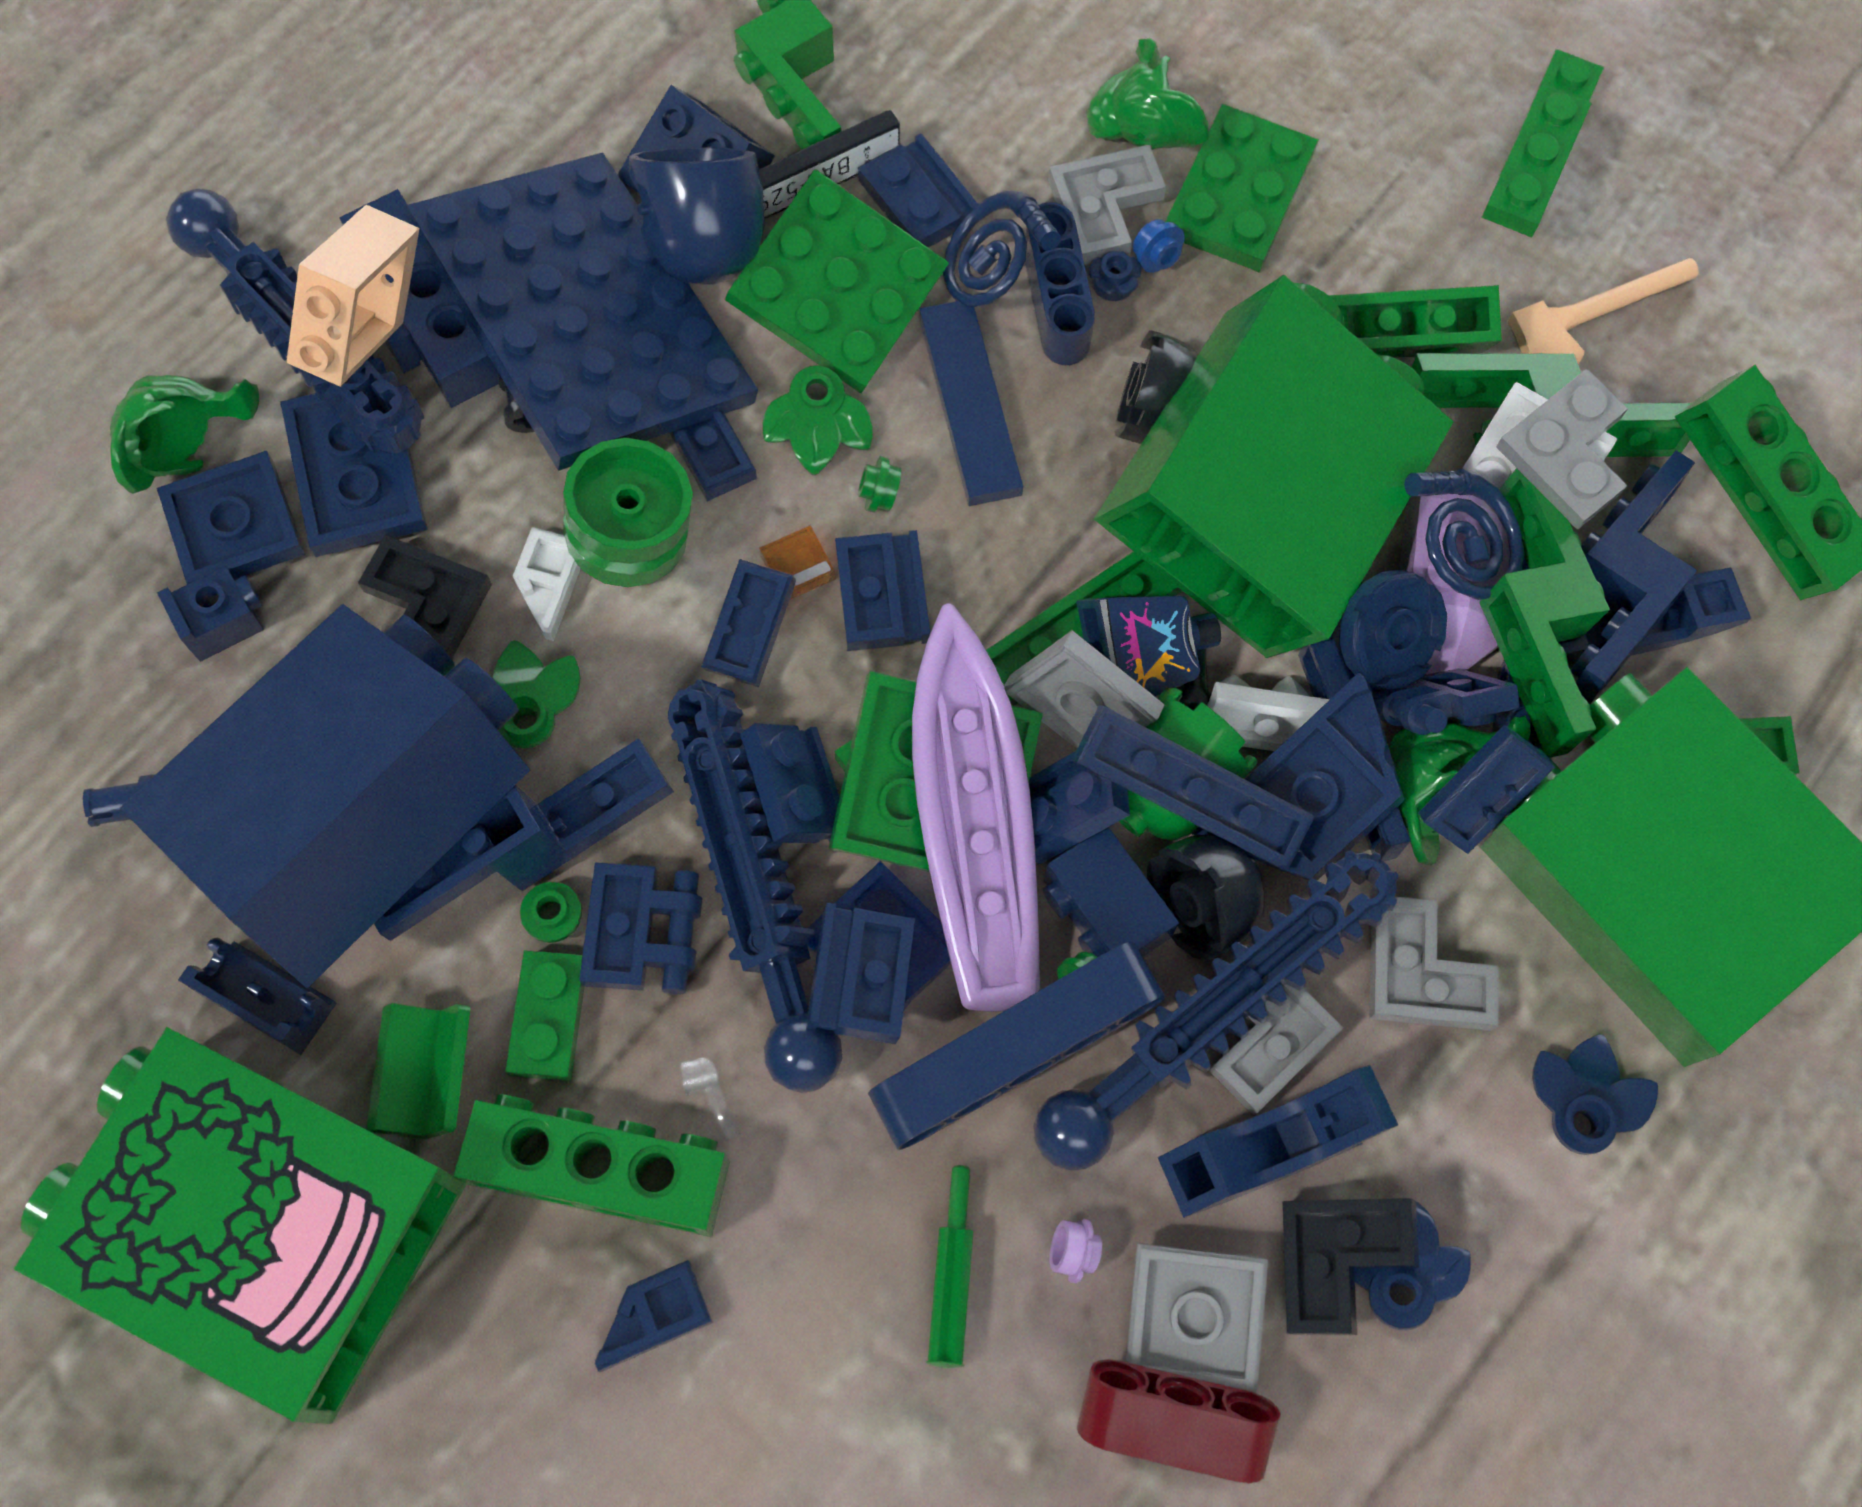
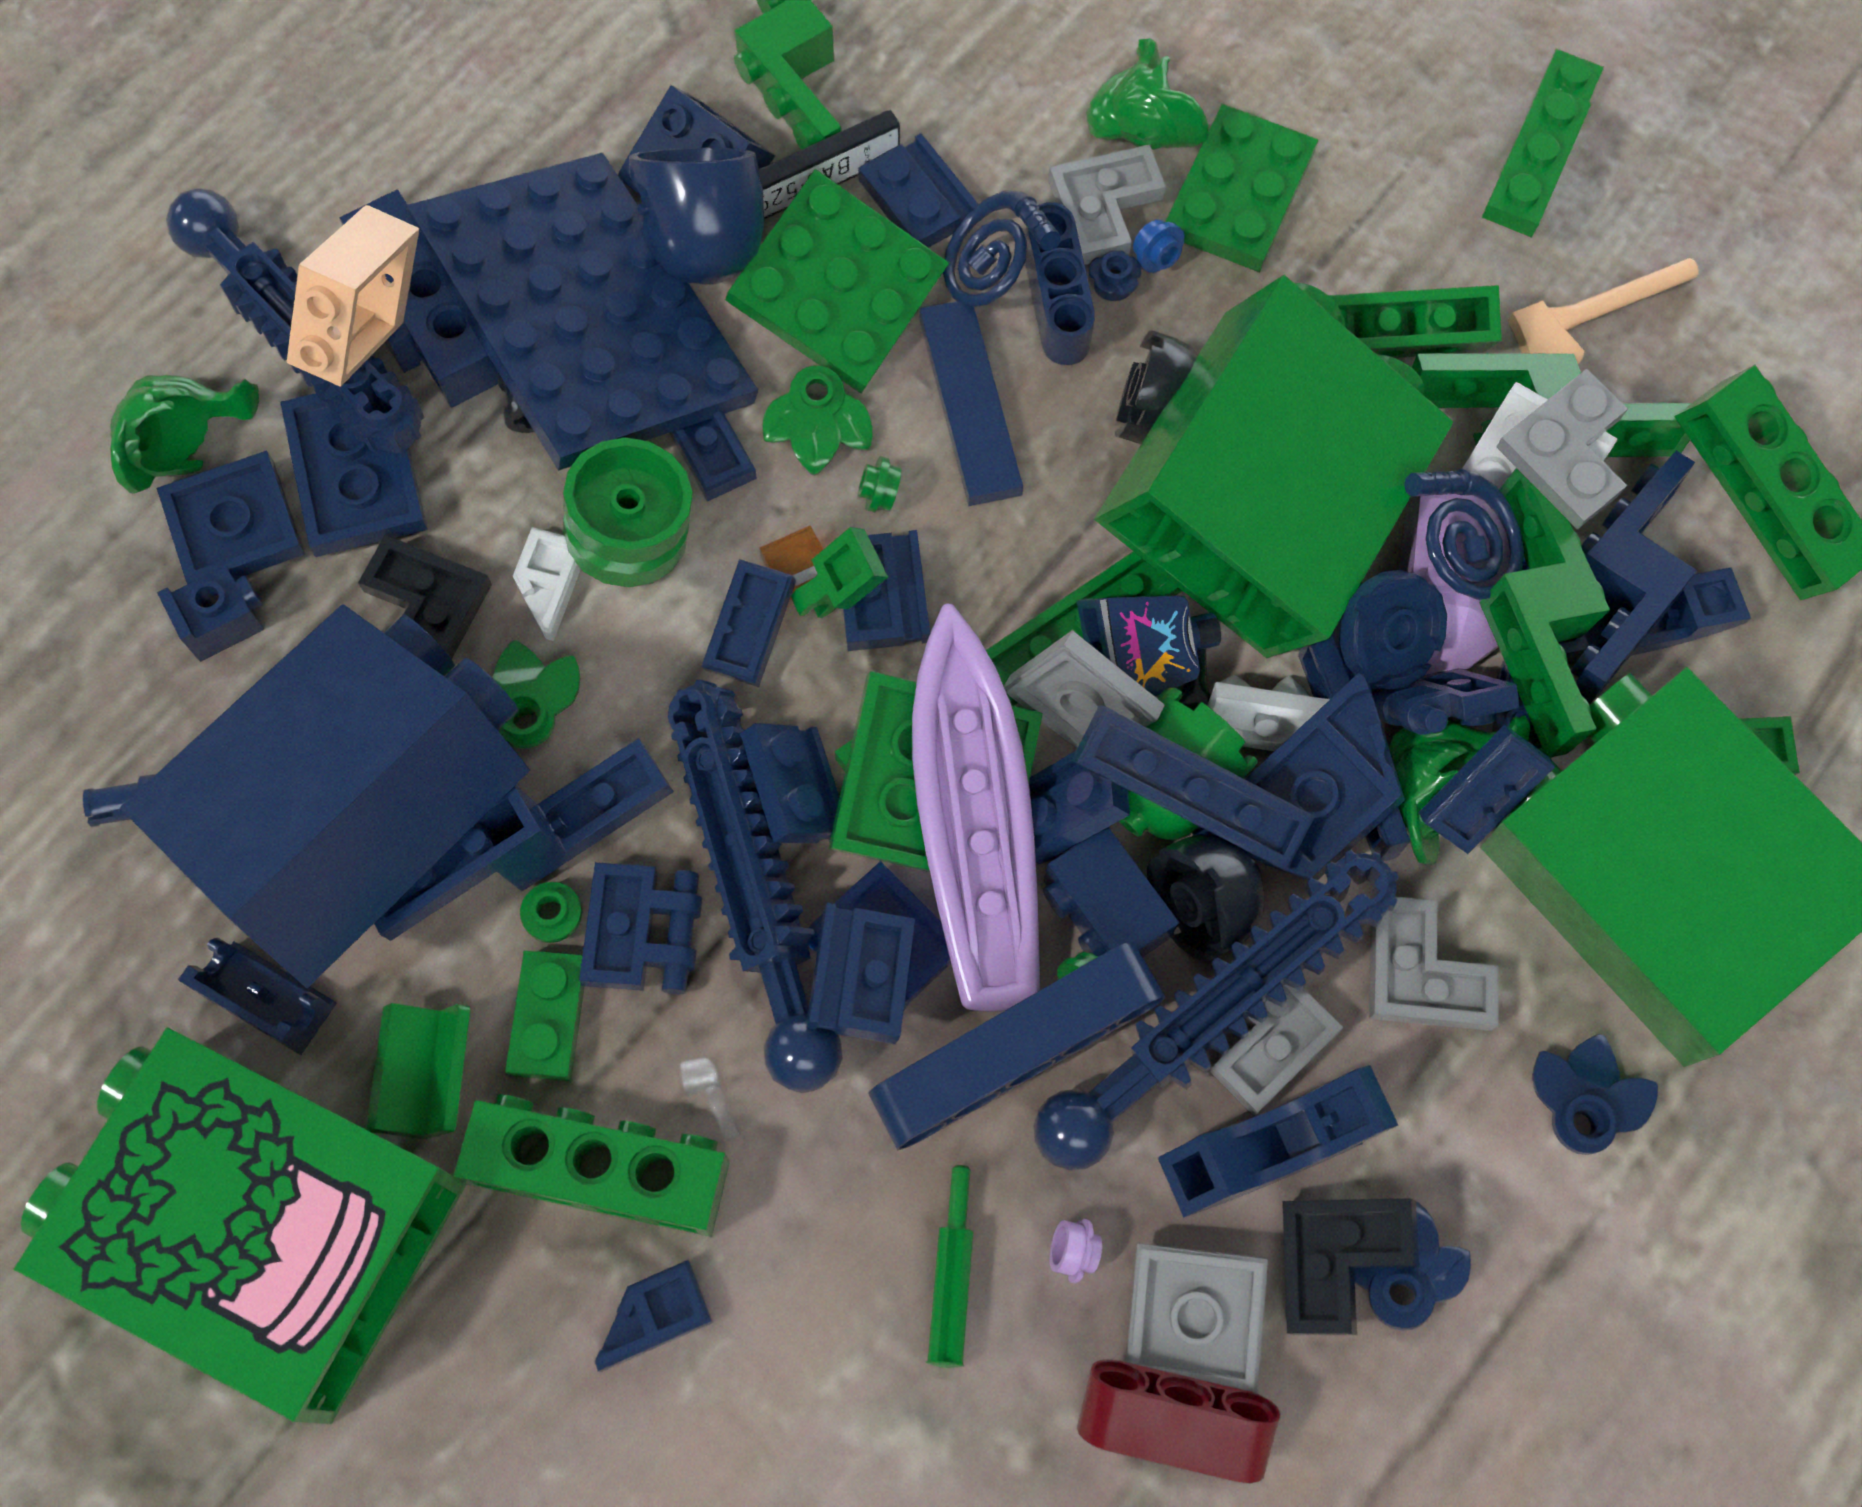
none -> green plate [790,527,888,618]

